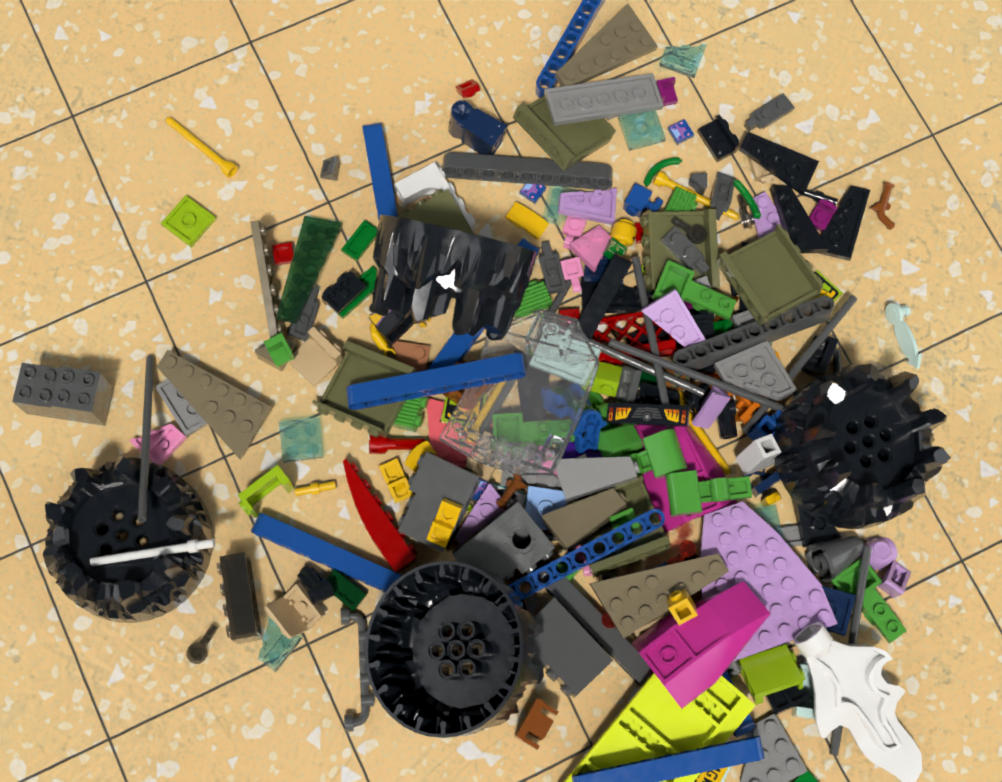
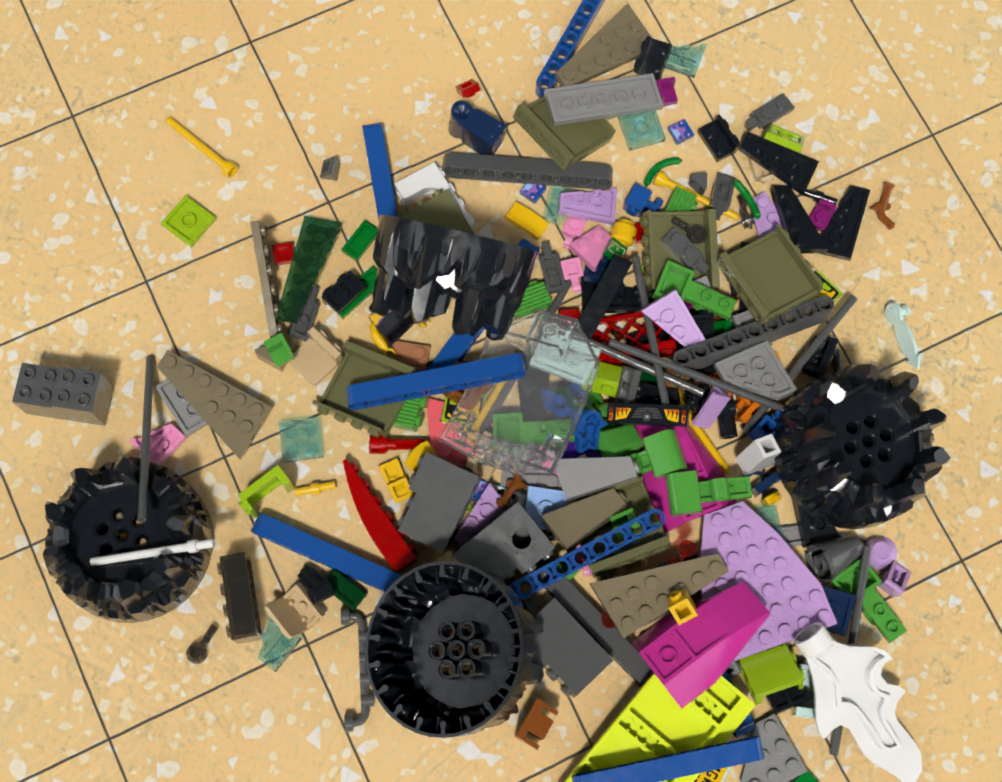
yellow slope [426,498,463,548] -> none
none -> black bracket [634,36,673,81]
none -> lime tile [764,124,805,153]

